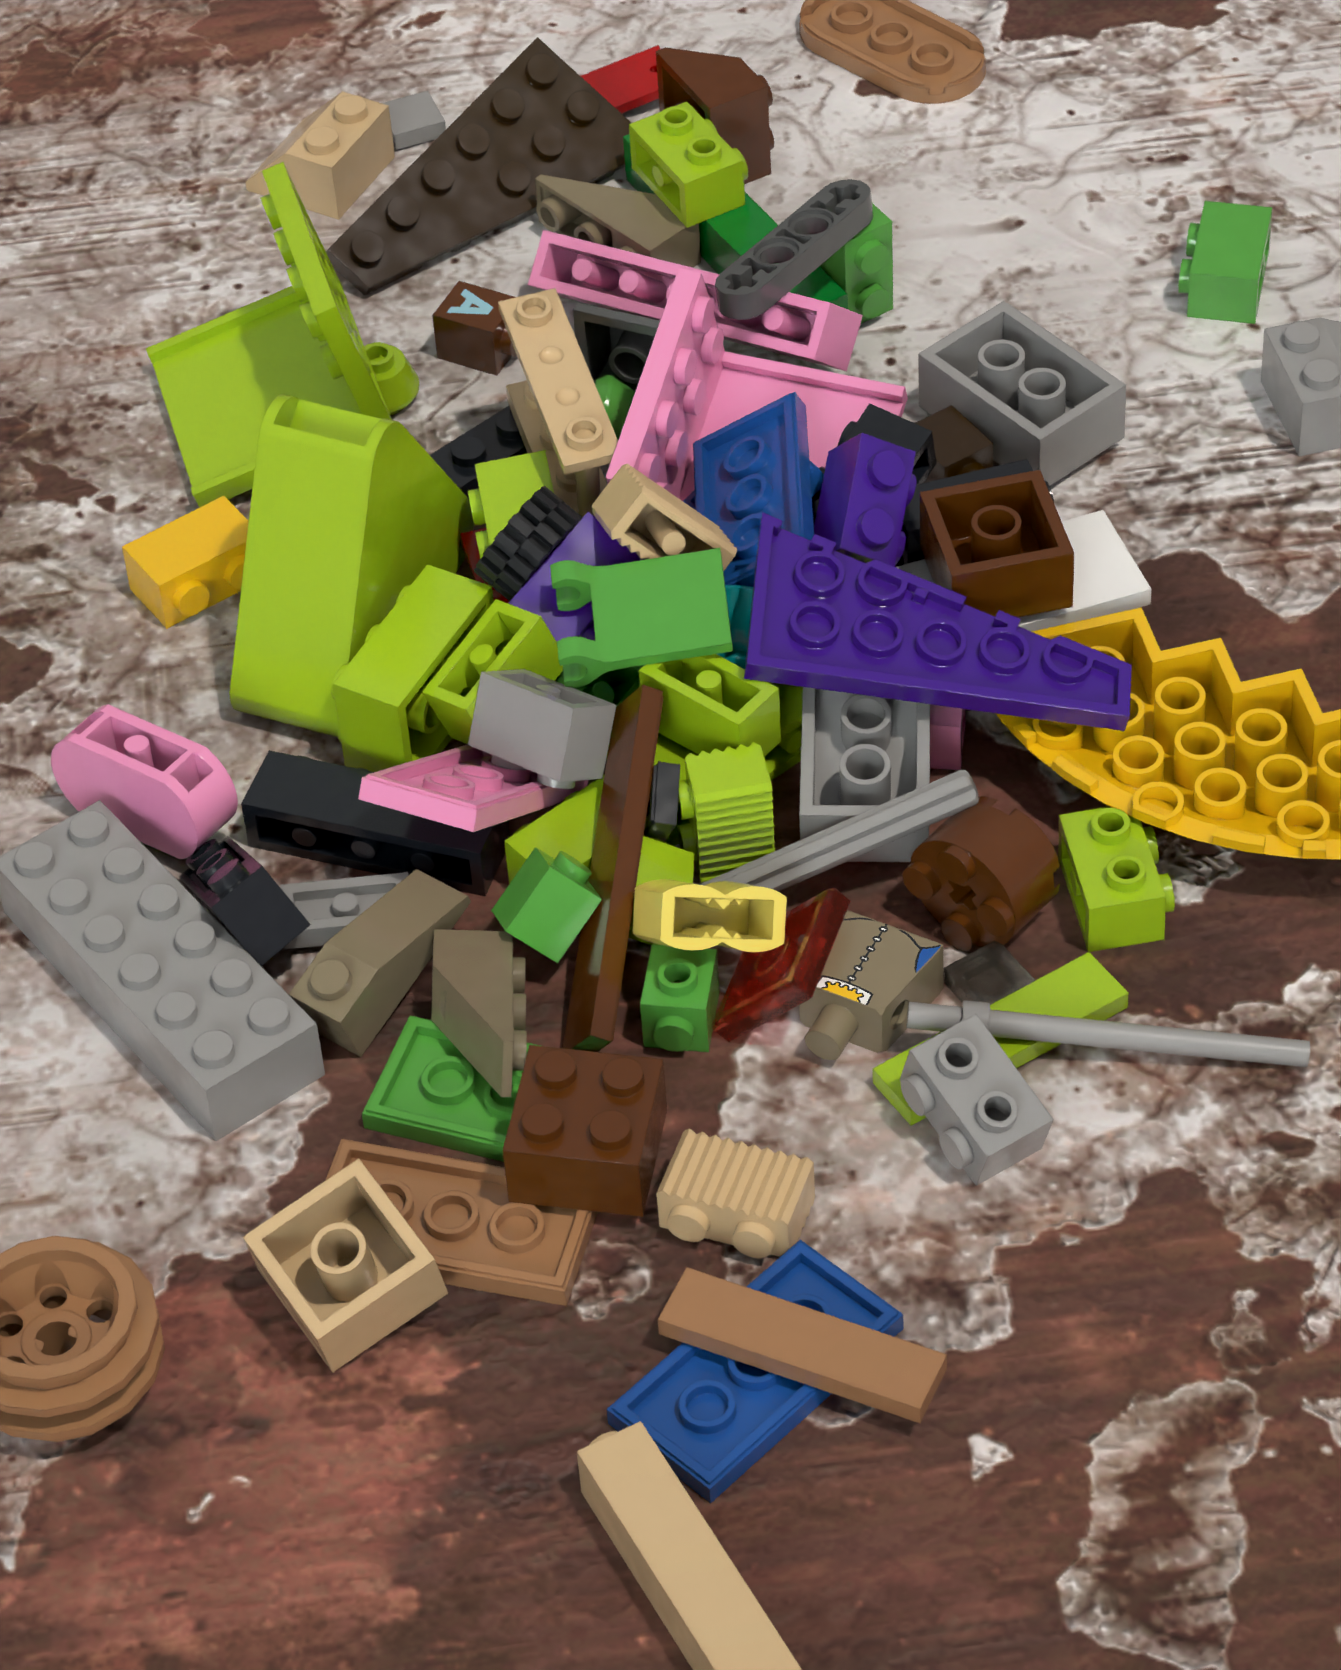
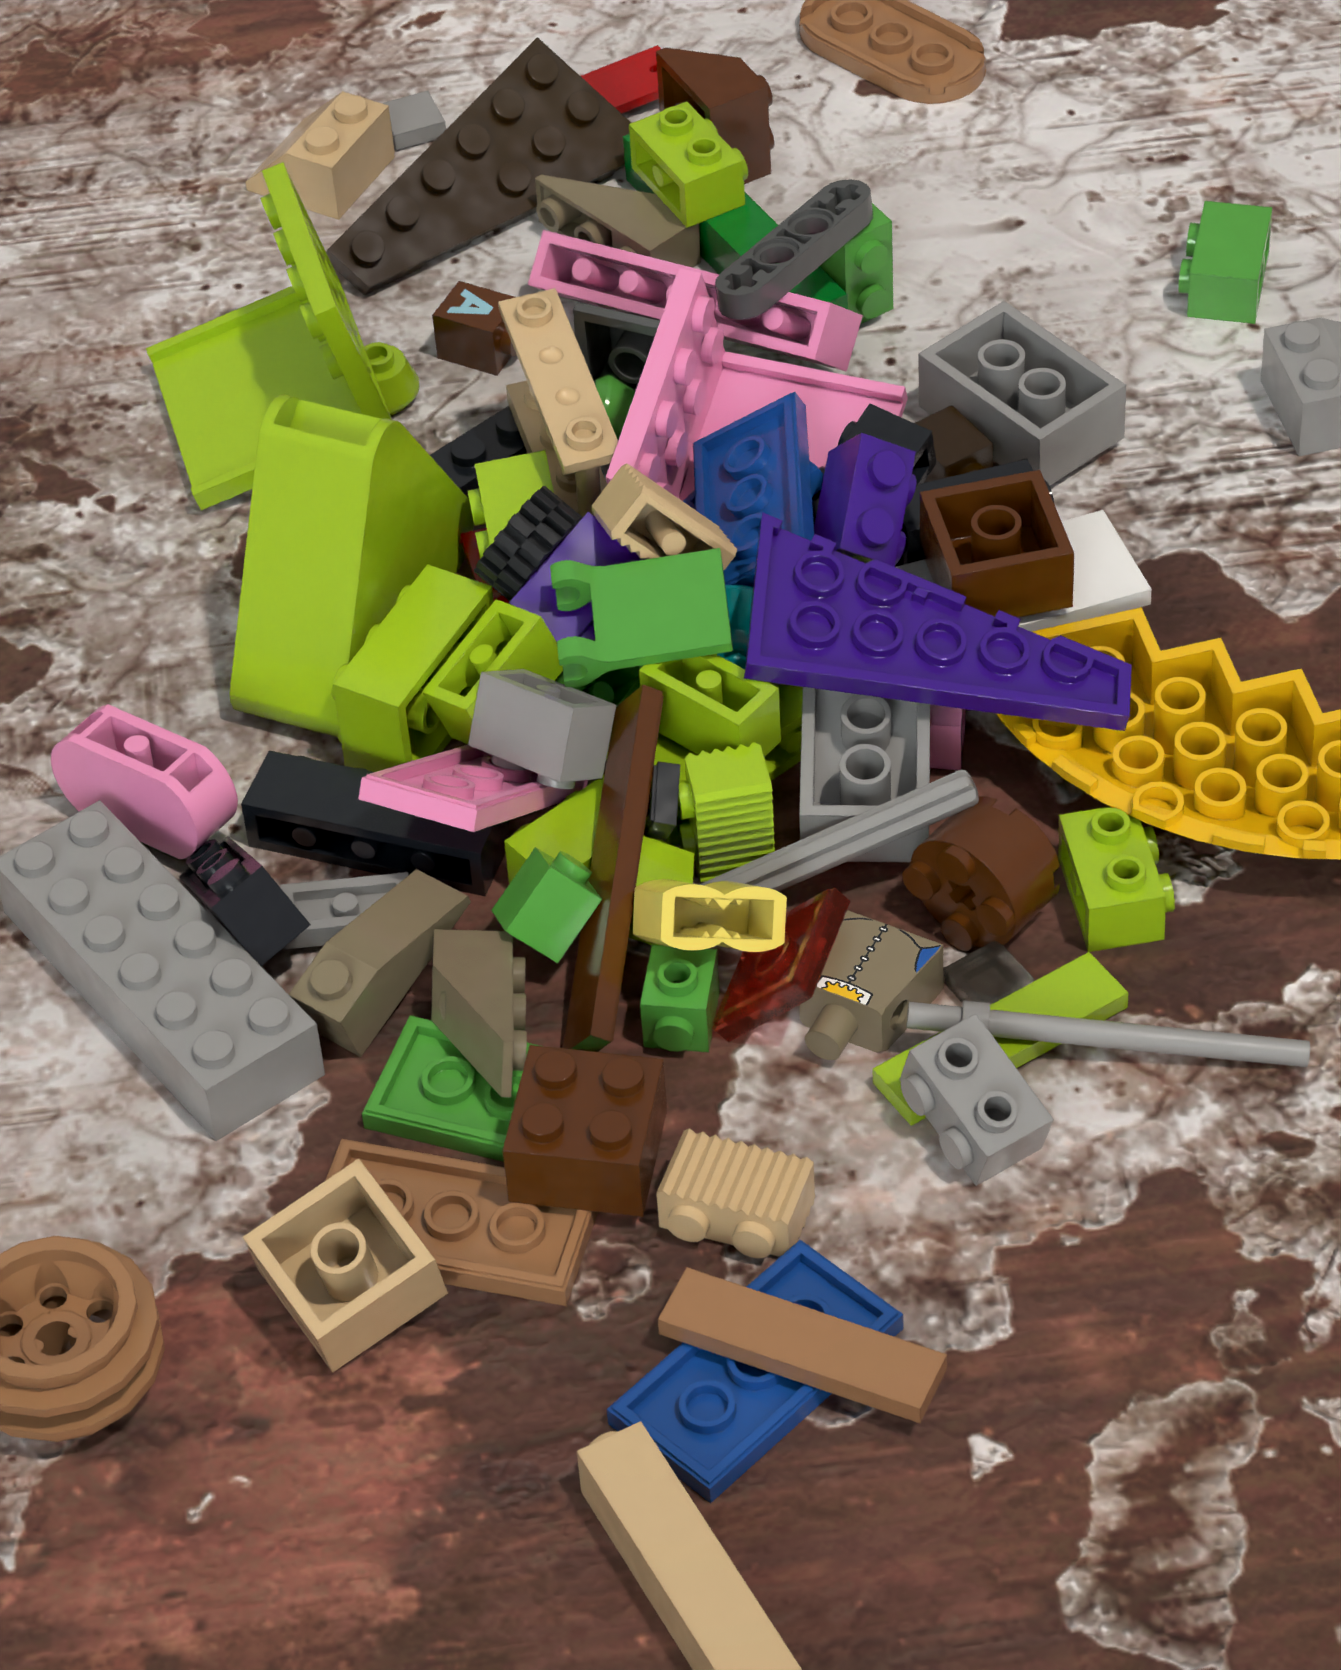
yellow brick [122,496,249,629] -> none

